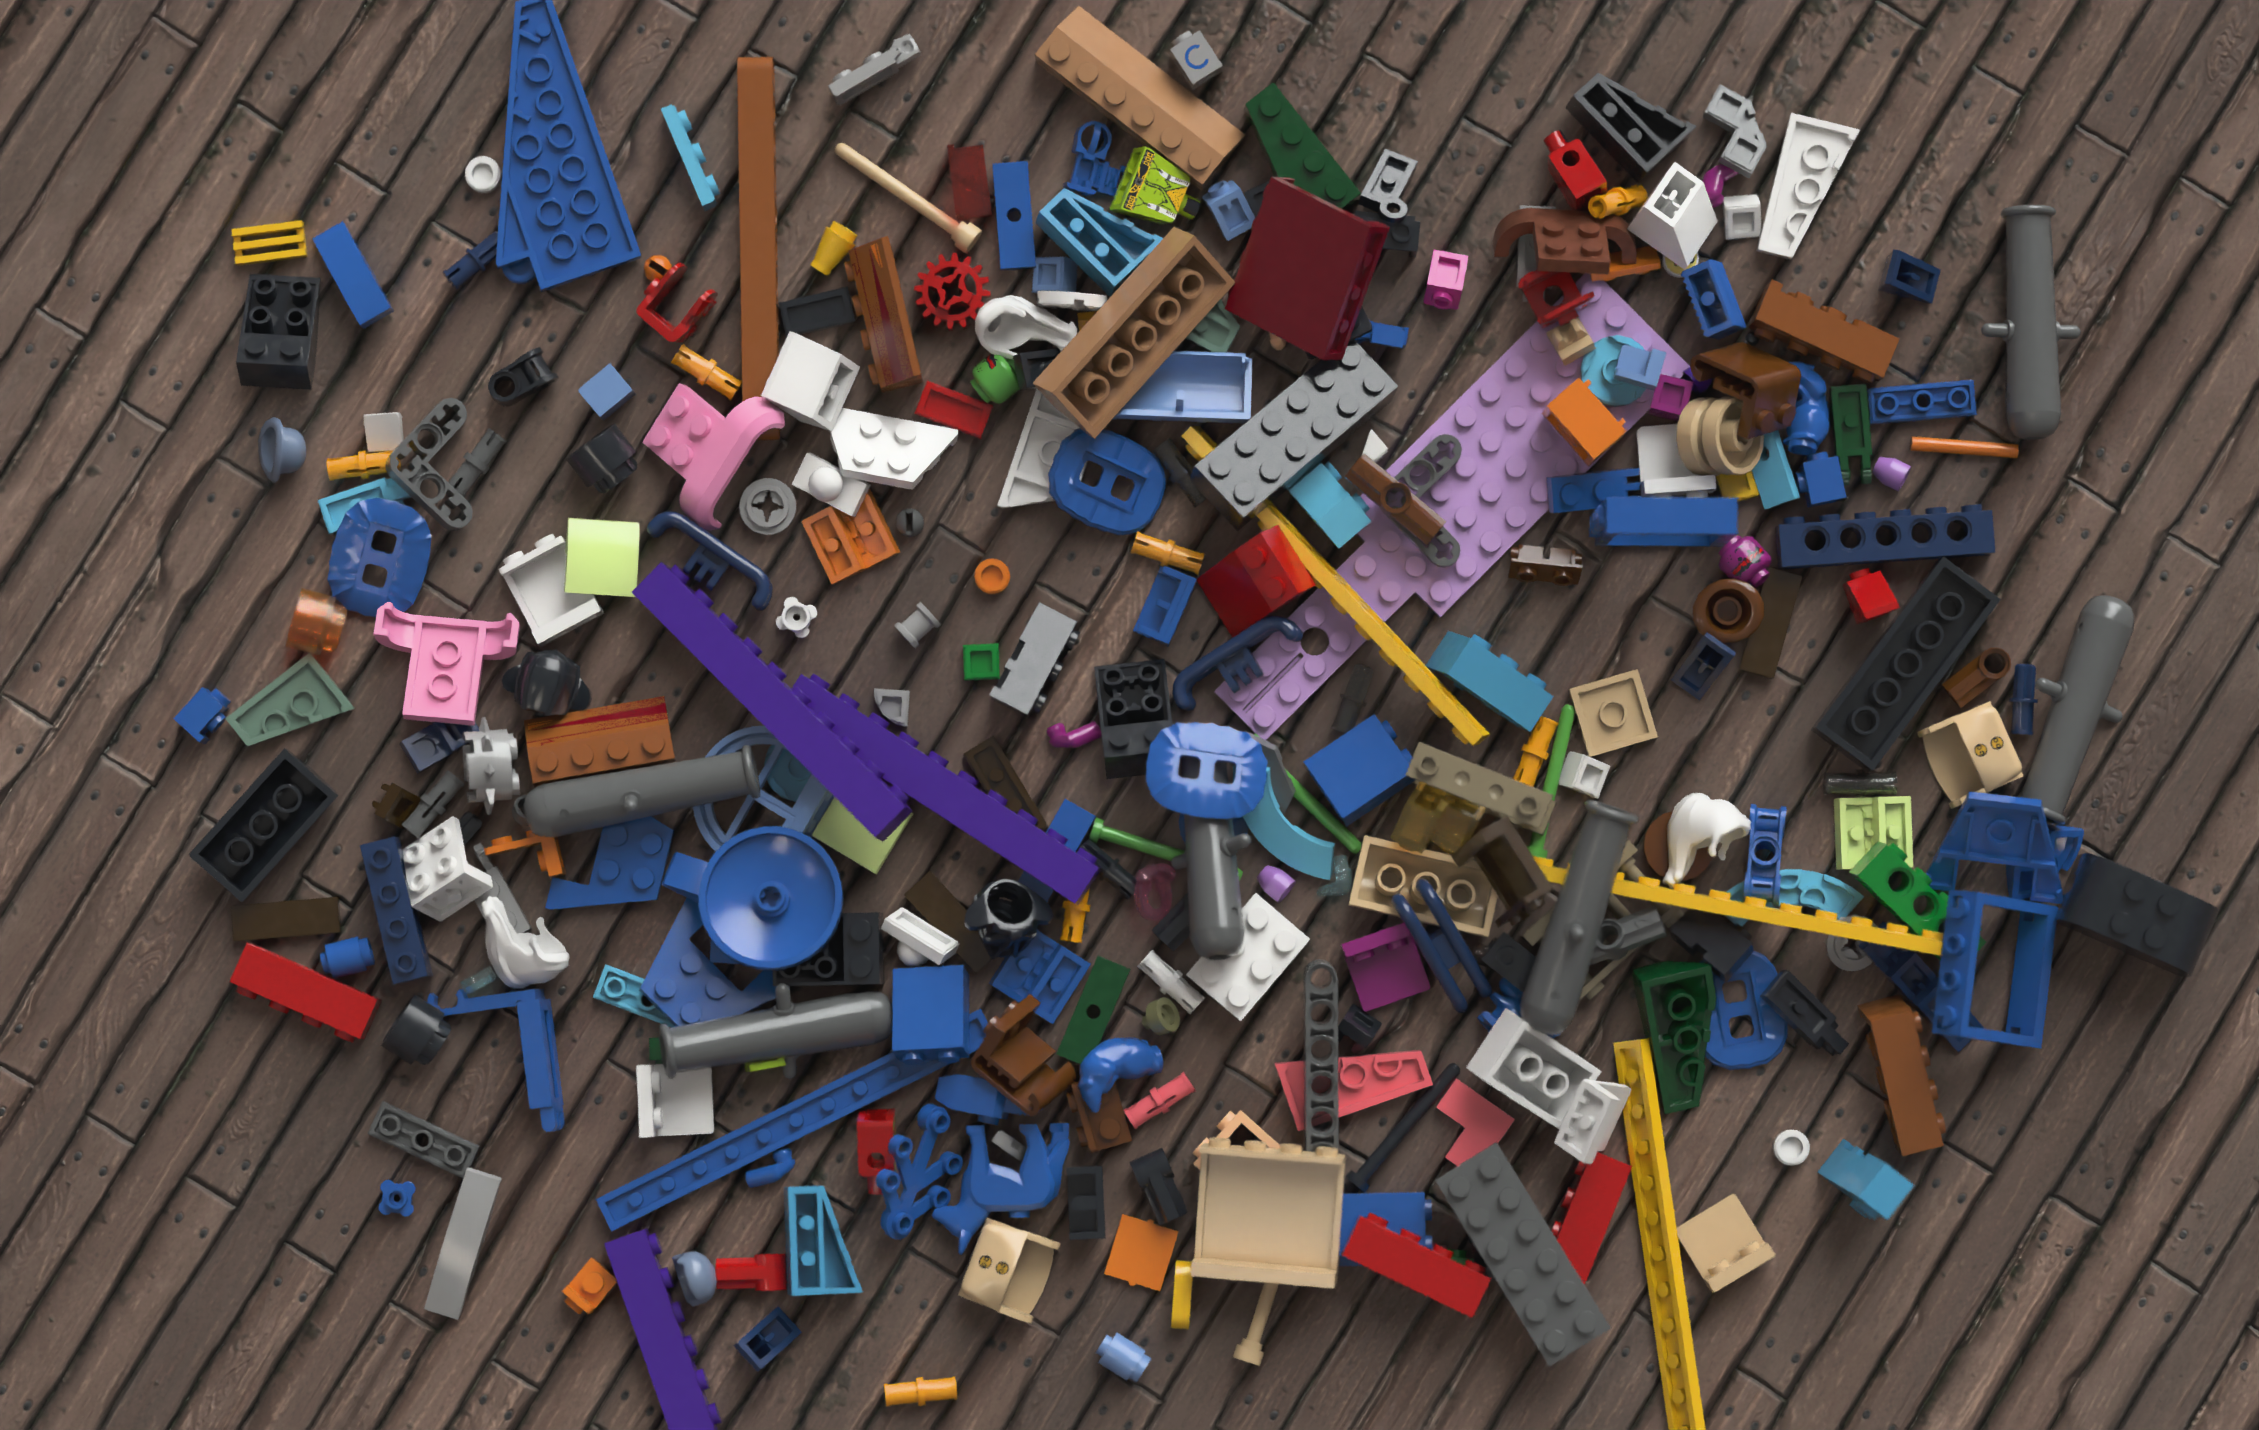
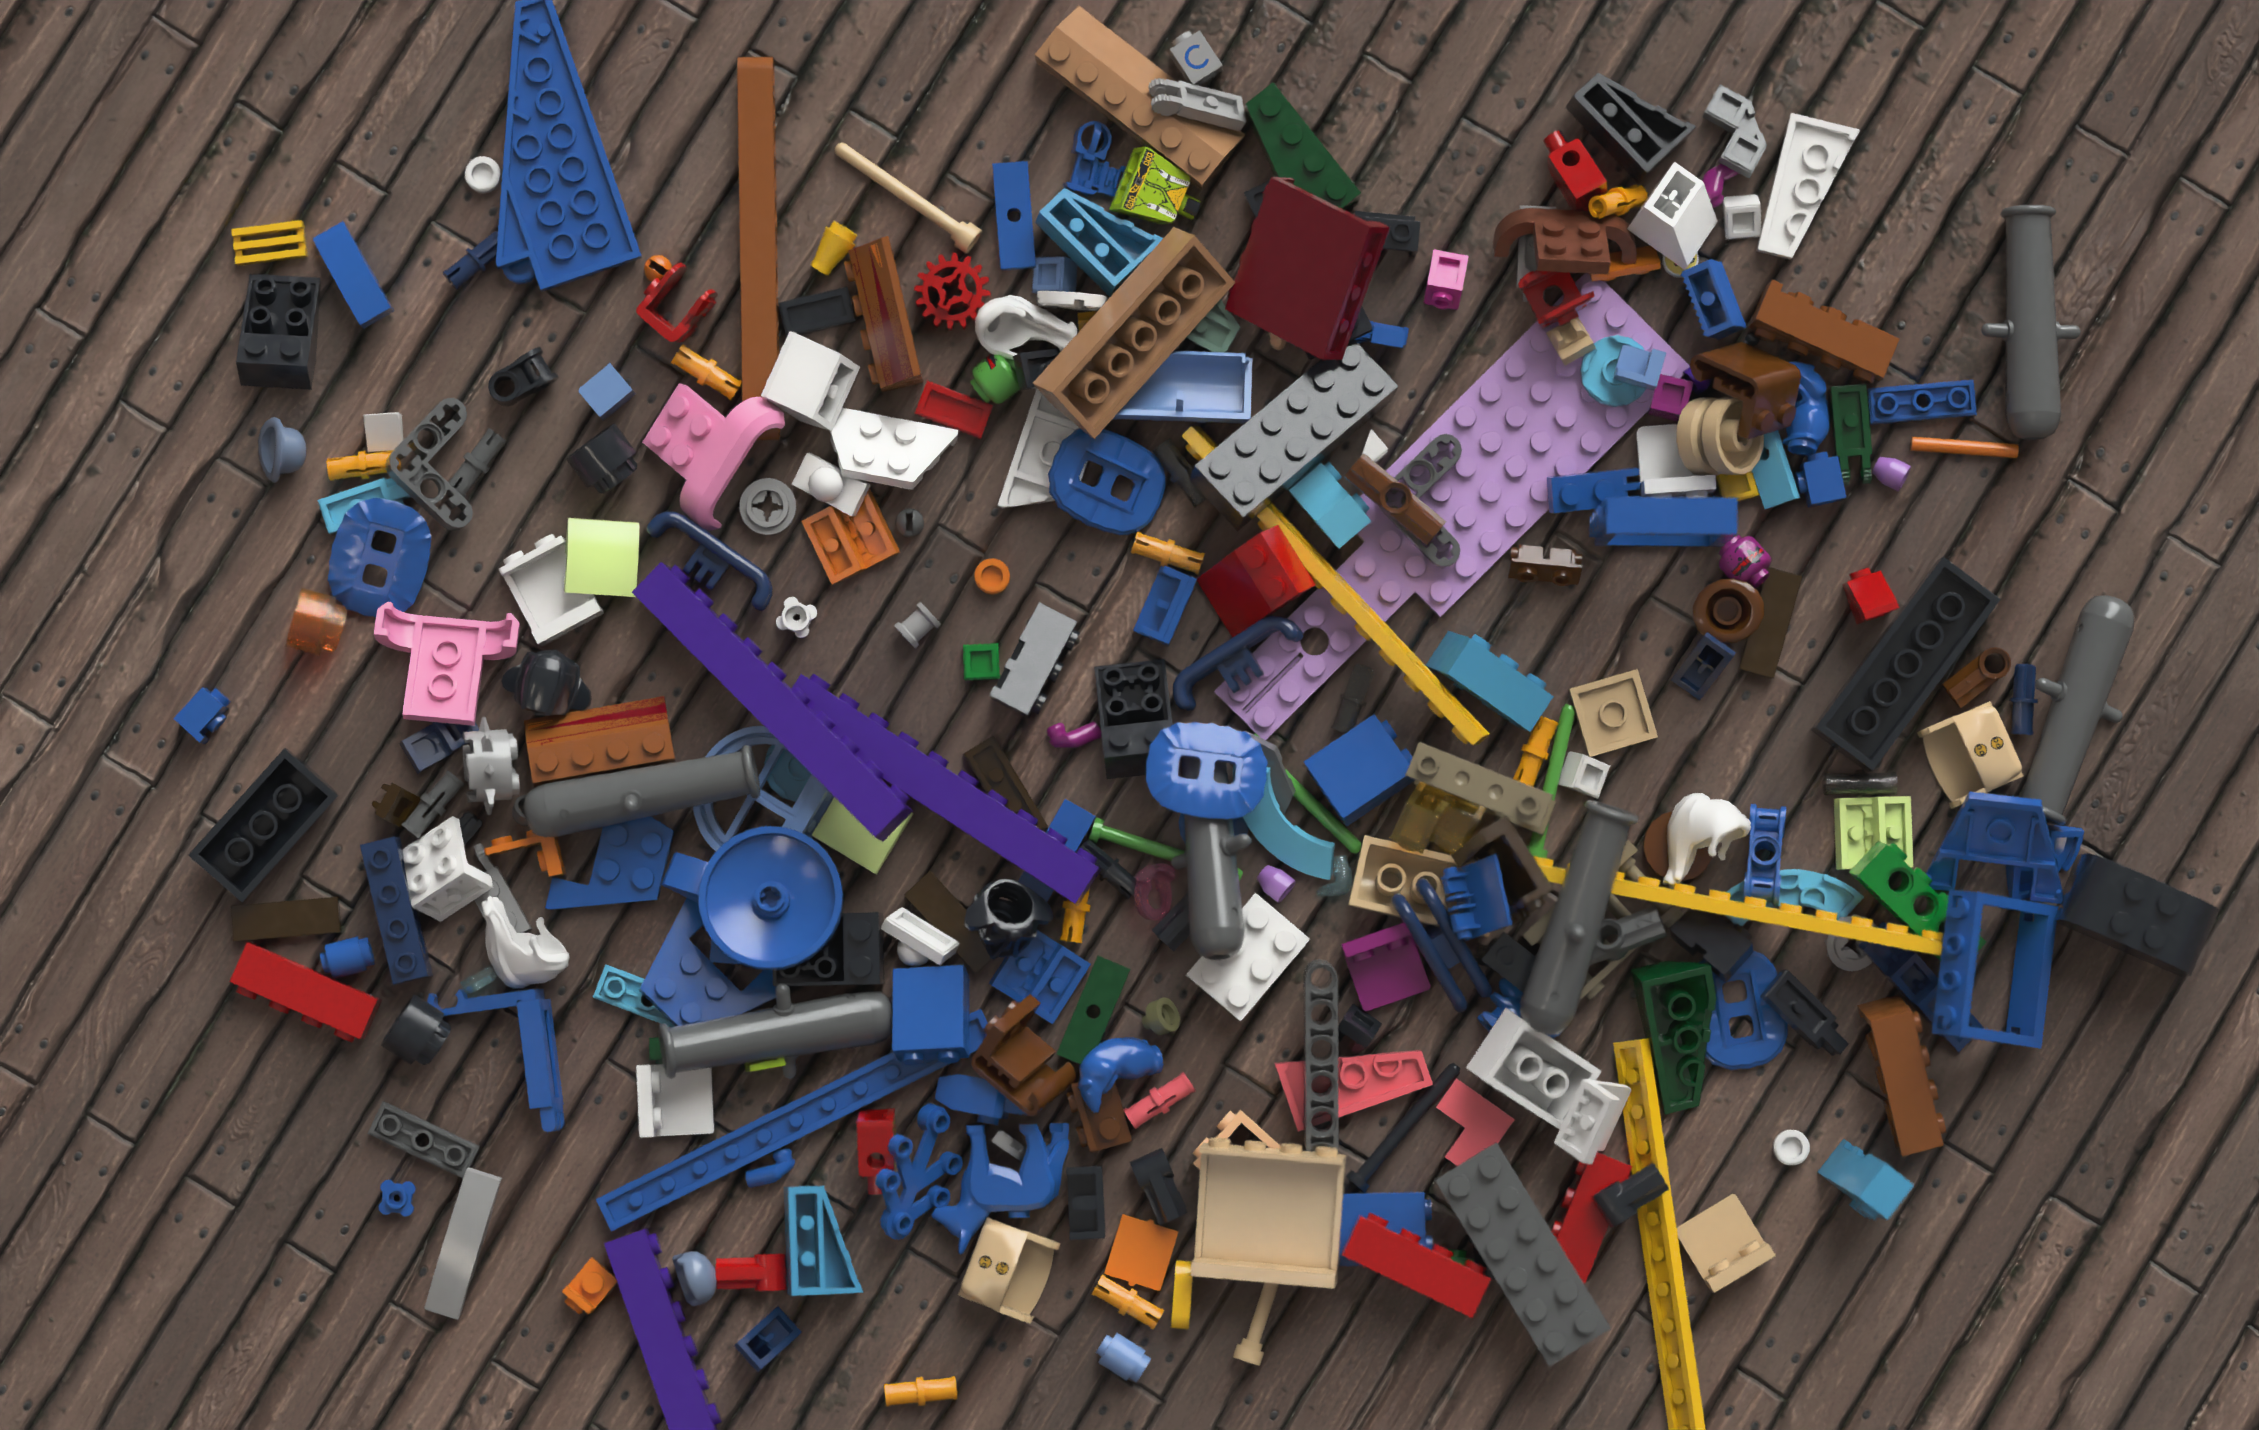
sand green wing [225,652,355,747] -> none
medium azure tile [661,104,720,211] -> none
light grey hinge [828,34,921,105] -> none
light grey tile [874,688,910,727] -> none
clear red panel [947,144,992,221] -> none
white pin [1137,950,1205,1014] -> none
medium blue bracket [1202,180,1255,241] -> none
hinge [1358,149,1418,223] -> none
orange container [1541,378,1626,467] -> none
dark blue brick [1775,504,1995,570] -> none
dark blue slope [1878,249,1941,304] -> none
none -> light orange pin [1091,1274,1164,1330]
none -> light grey hinge [1148,78,1246,131]
none -> blue hinge [1441,854,1512,941]
none -> black piece [1592,1163,1669,1228]

